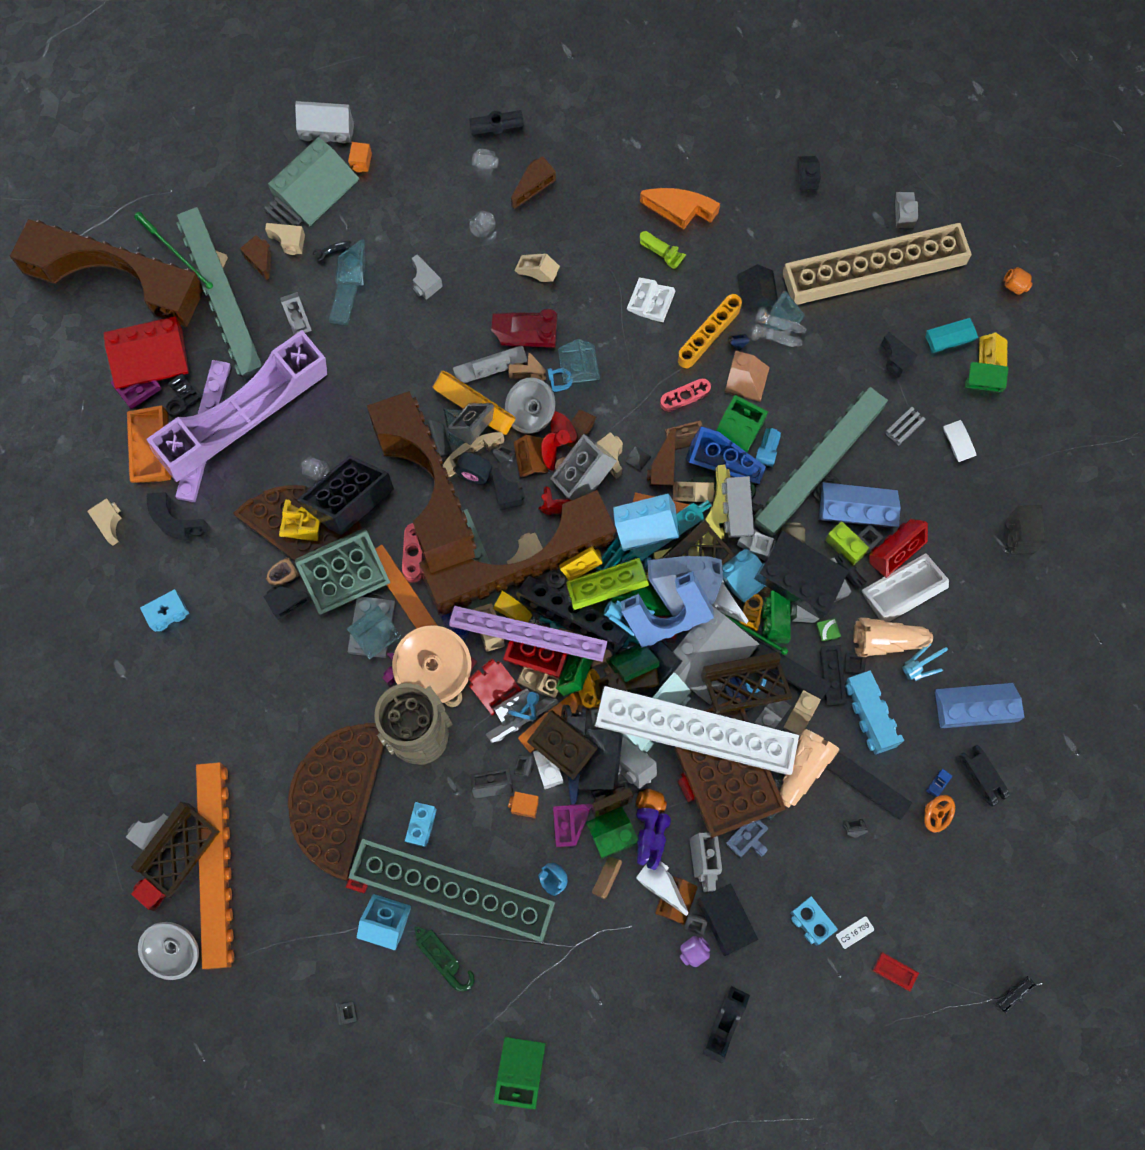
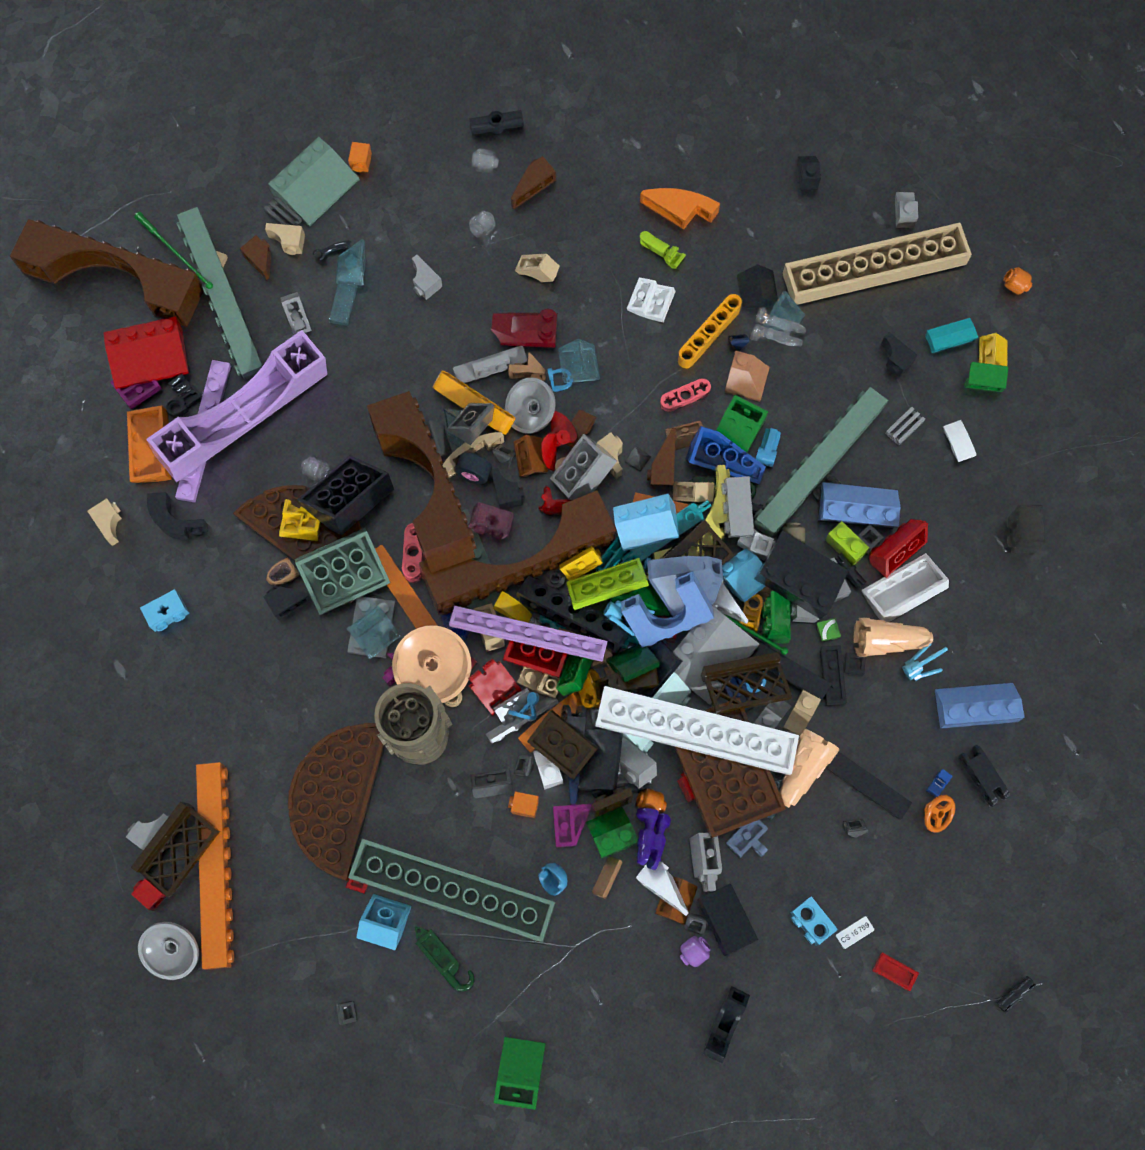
slope [295,101,354,144] -> none
medium azure brick [405,802,437,848] -> none
tan arch [507,533,543,564] -> none
medium azure wedge [845,670,904,755] -> none
none -> clear pink brick [469,502,514,539]

